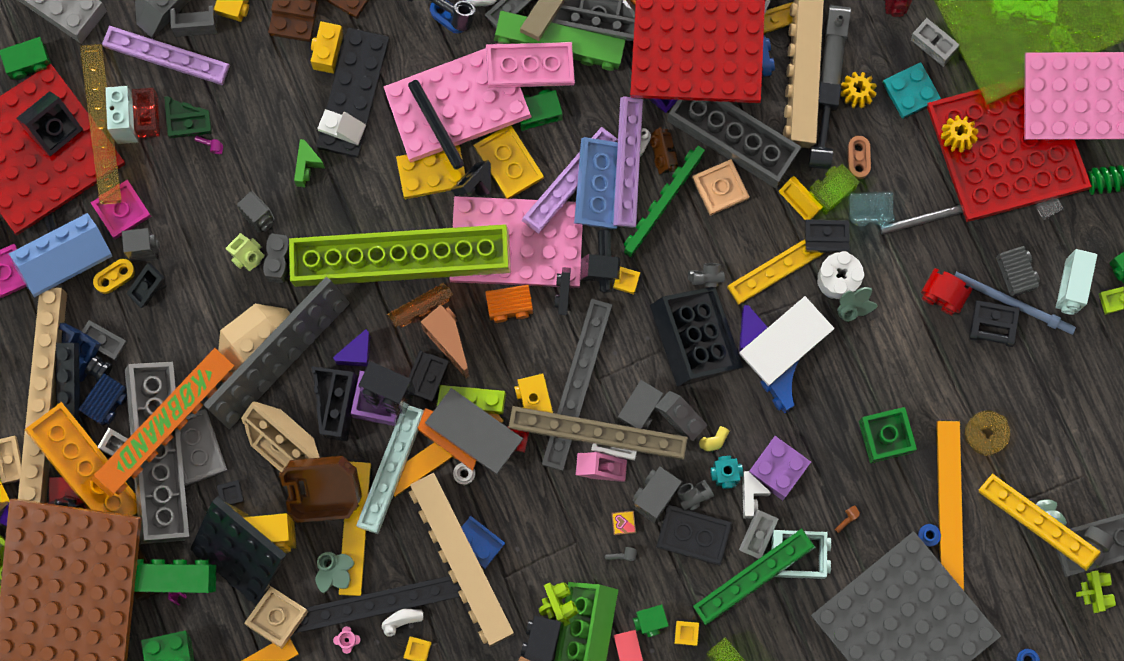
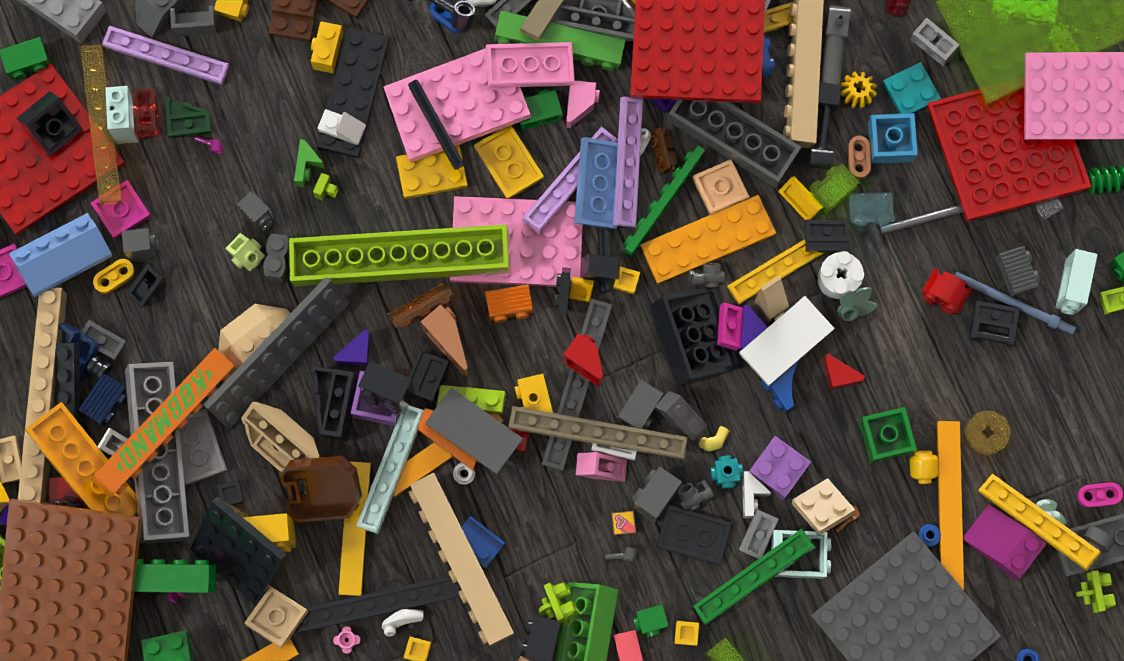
sand green plate [315,552,355,593] -> none
black slope [451,160,491,196] -> none
yellow gear [941,115,978,153] -> none
none -> lime tile [313,173,338,201]
none -> red slope [563,333,603,387]
none -> bright pink slope [566,81,600,128]
none -> yellow tile [569,277,594,302]
none -> light orange plate [640,195,776,285]
none -> dark pink plate [717,302,743,350]
none -> tan slope [754,275,789,323]
none -> tan plate [792,478,855,535]
none -> red slope [823,354,865,391]
none -> dark azure brick [868,113,918,164]
none -> yellow head [909,451,939,484]
none -> magenta slope [963,504,1047,581]
none -> dark pink plate [1077,482,1123,508]

